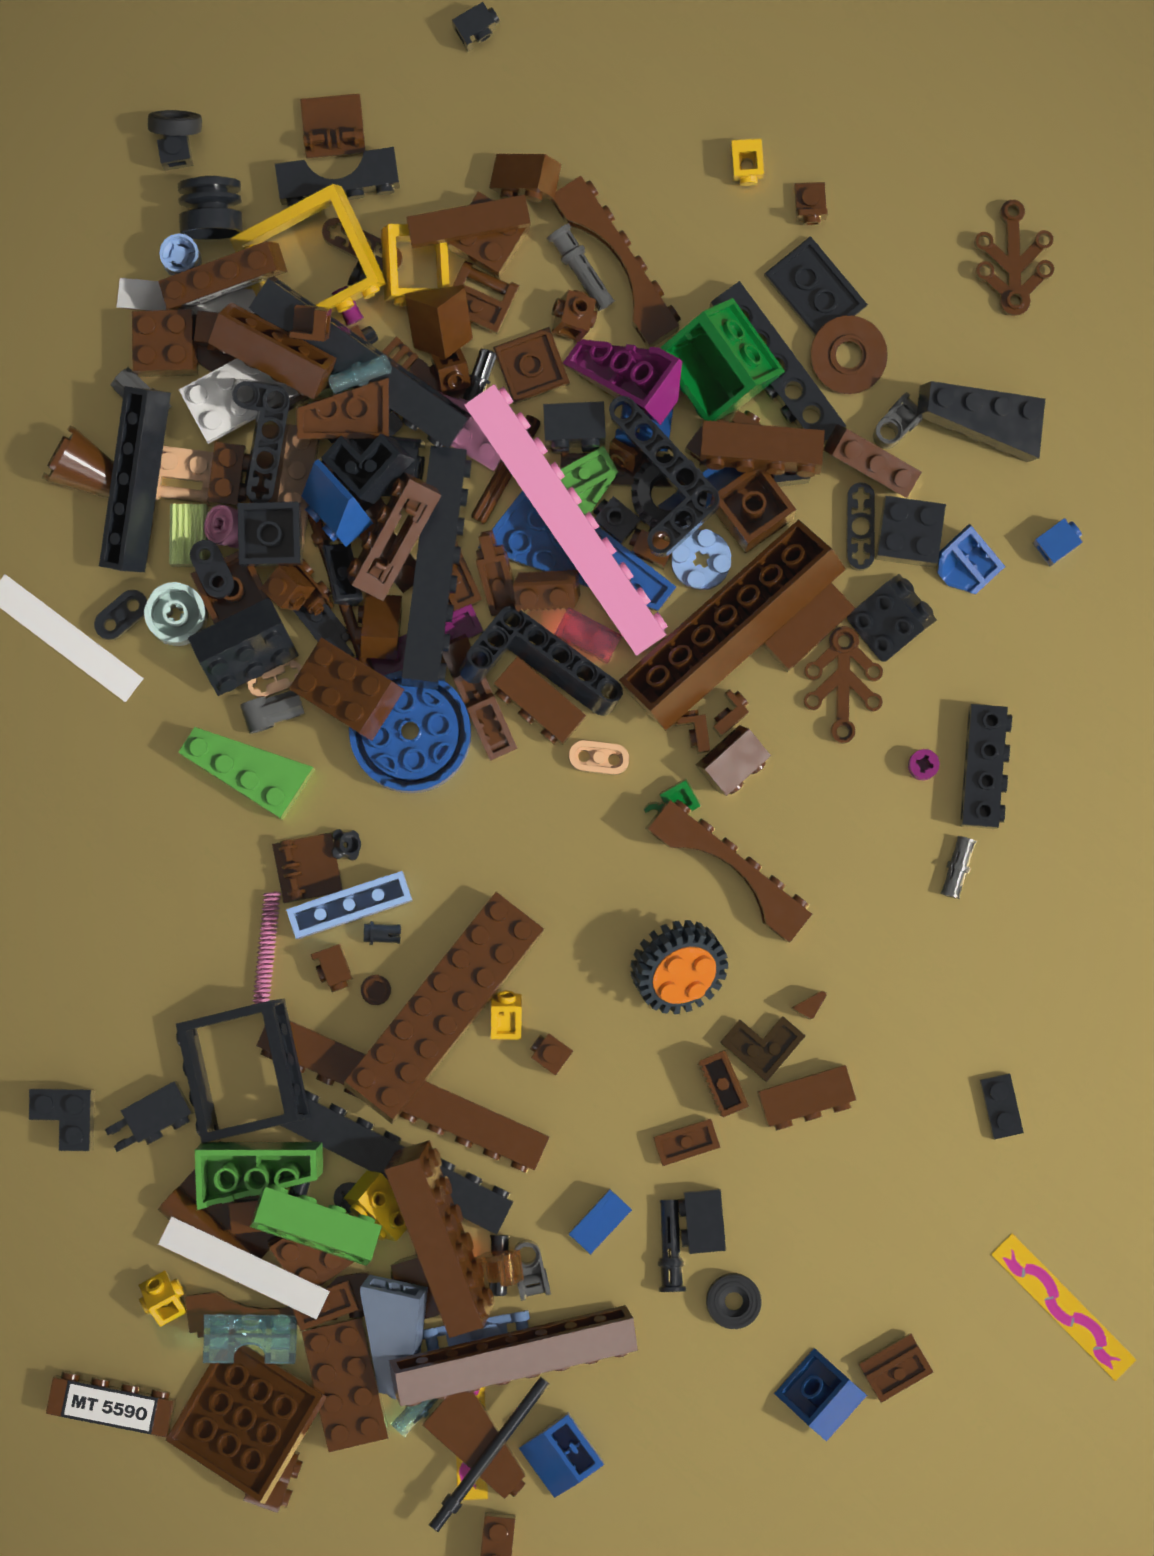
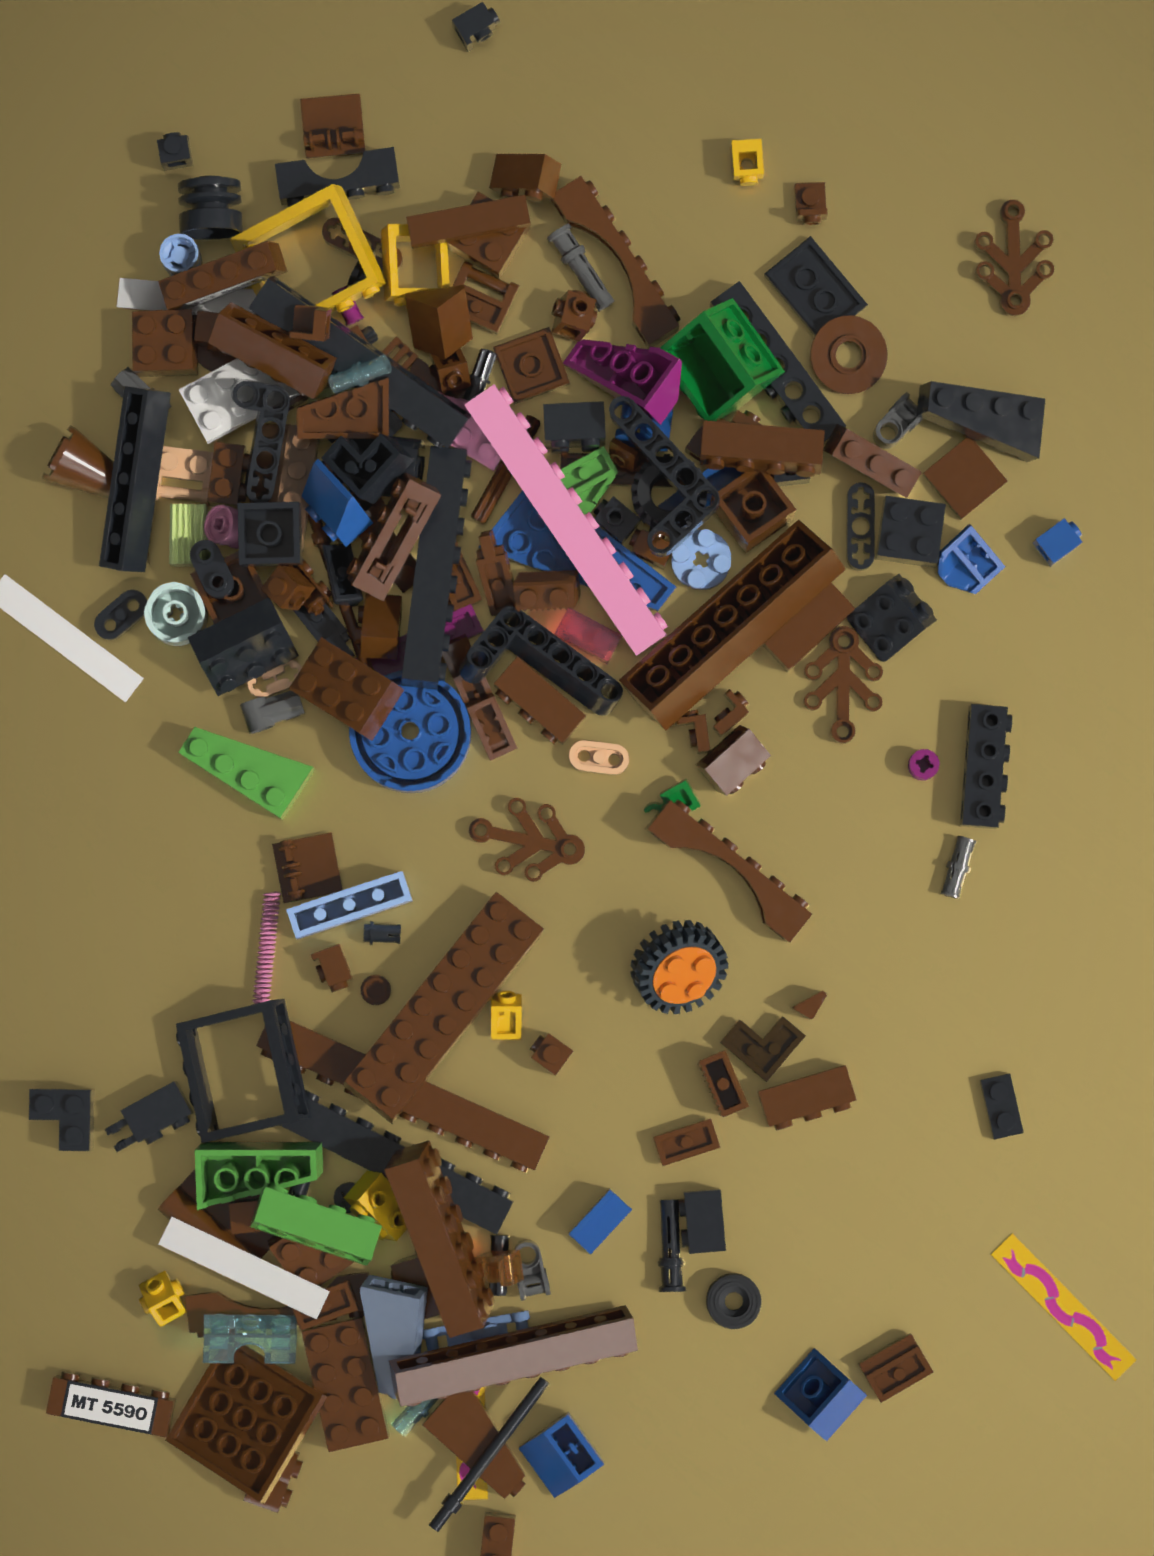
black tyre [148,110,202,136] -> none
black plate [331,829,361,860] -> none
none -> reddish brown plant [469,798,585,882]
none -> reddish brown tile [923,437,1008,520]

